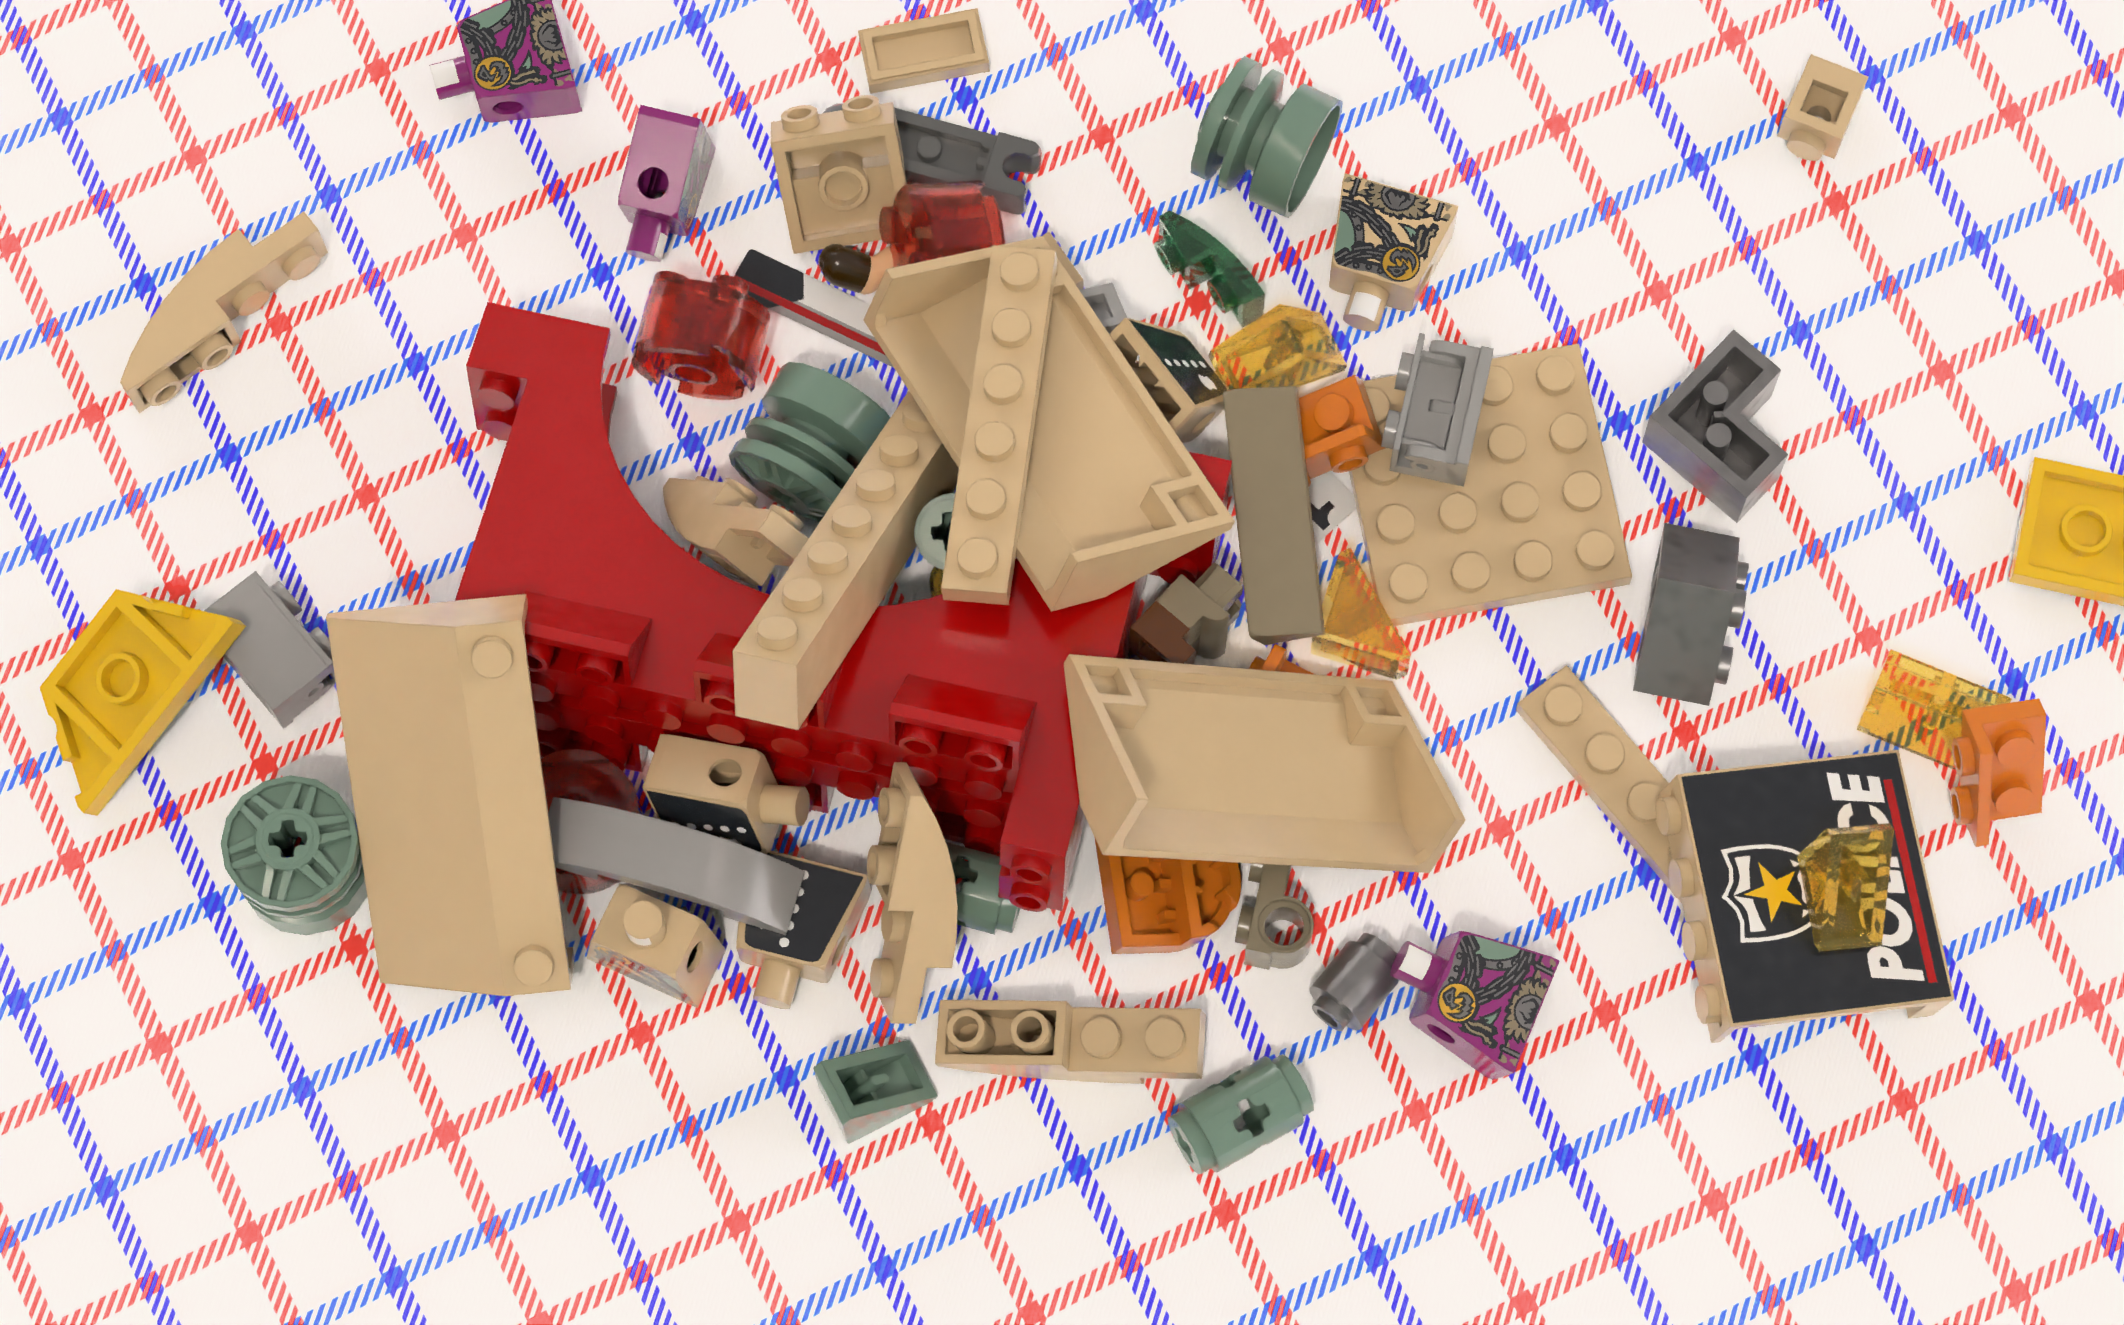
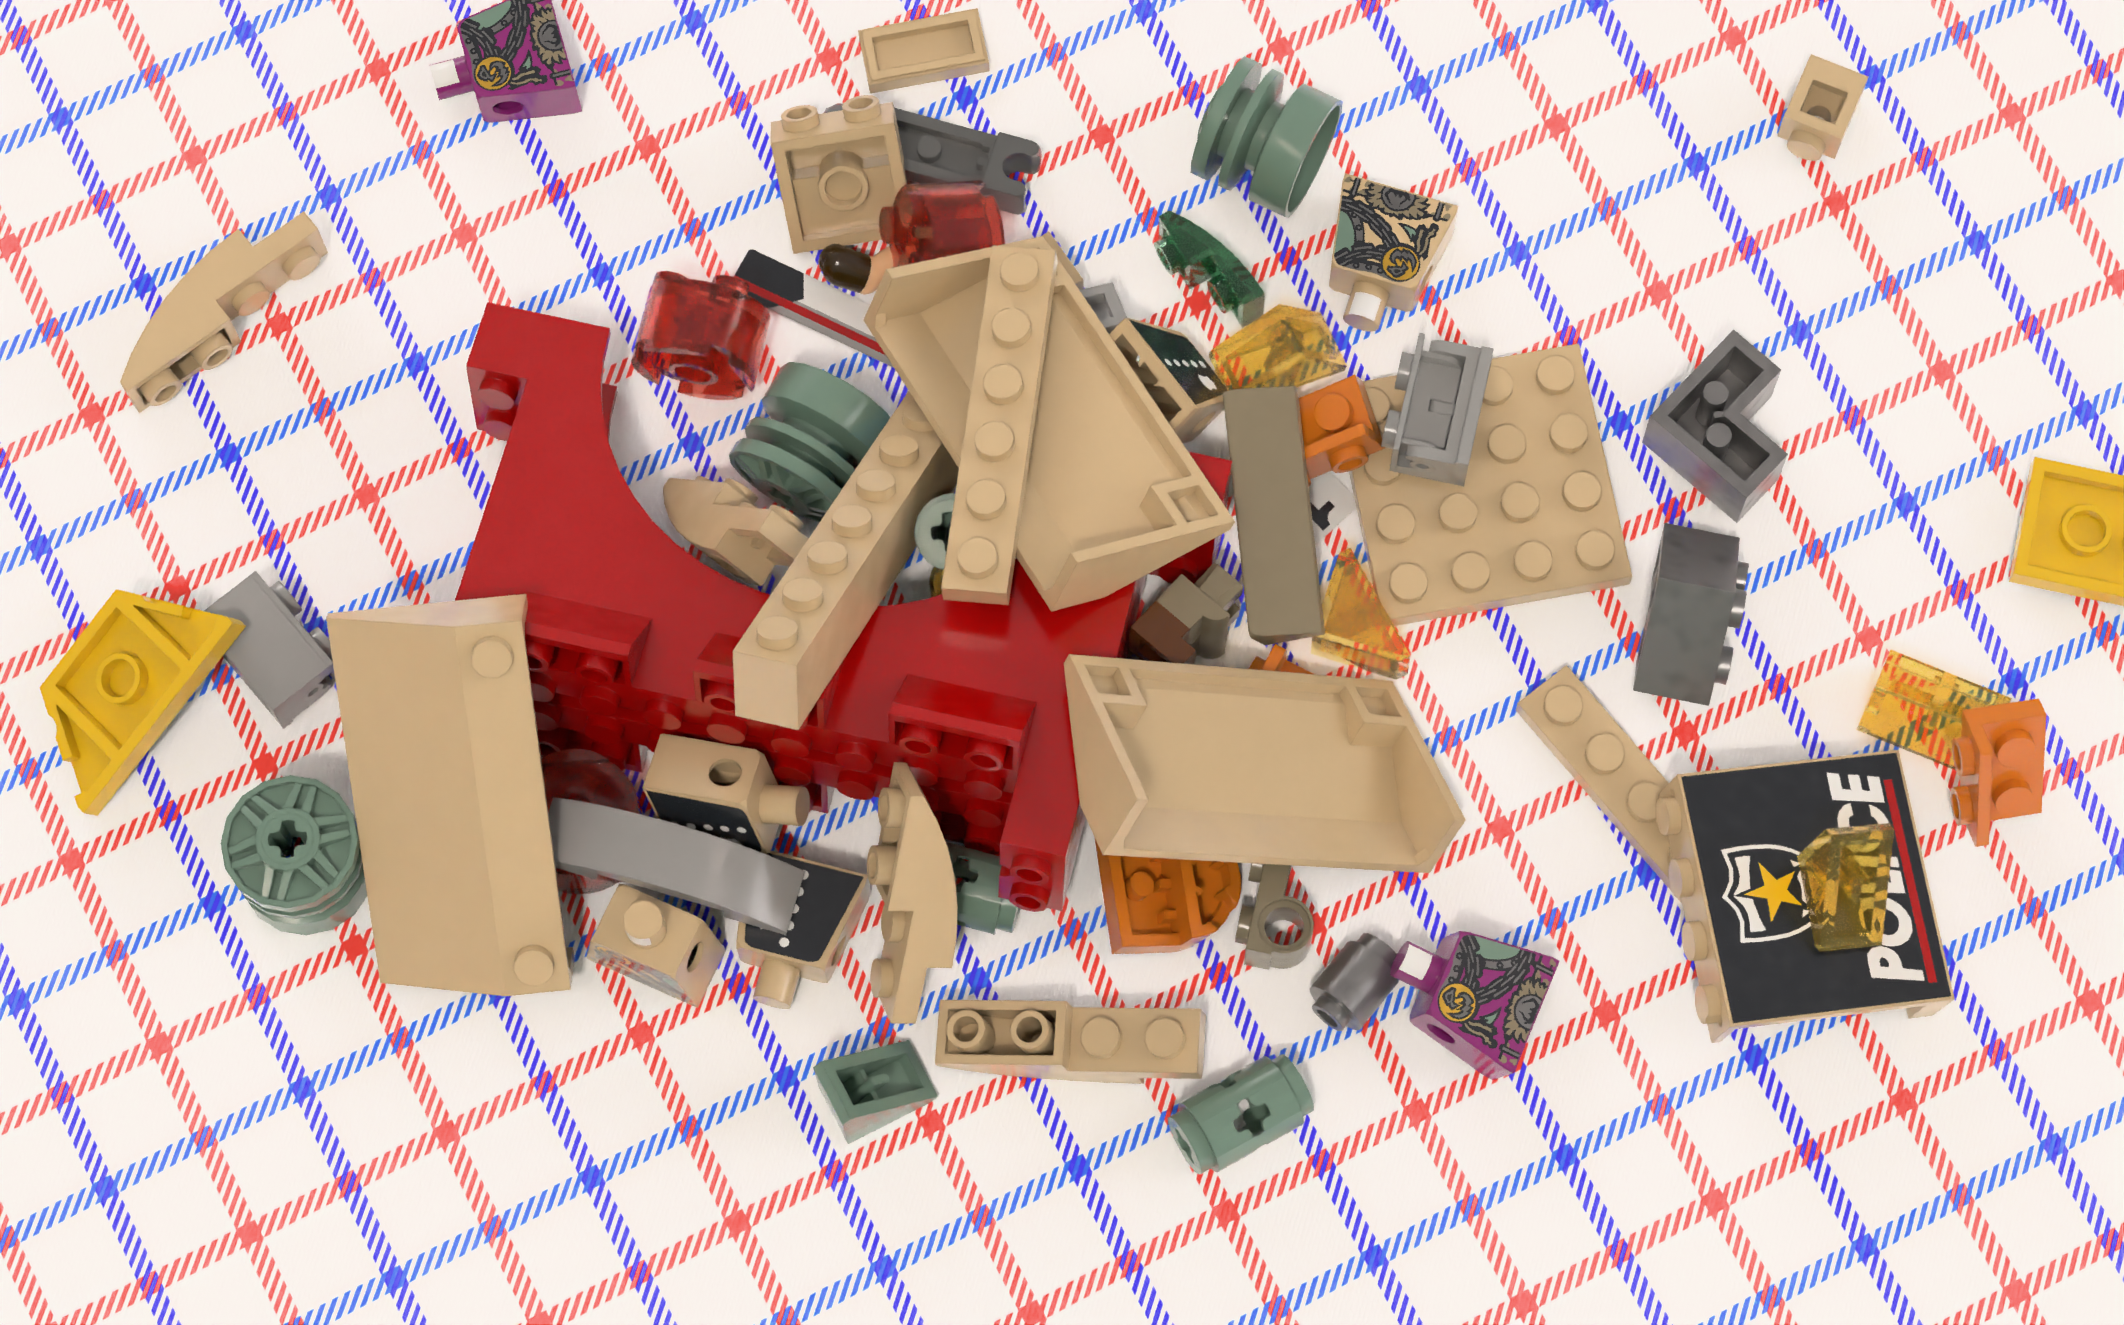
torso [618,104,716,262] -> none

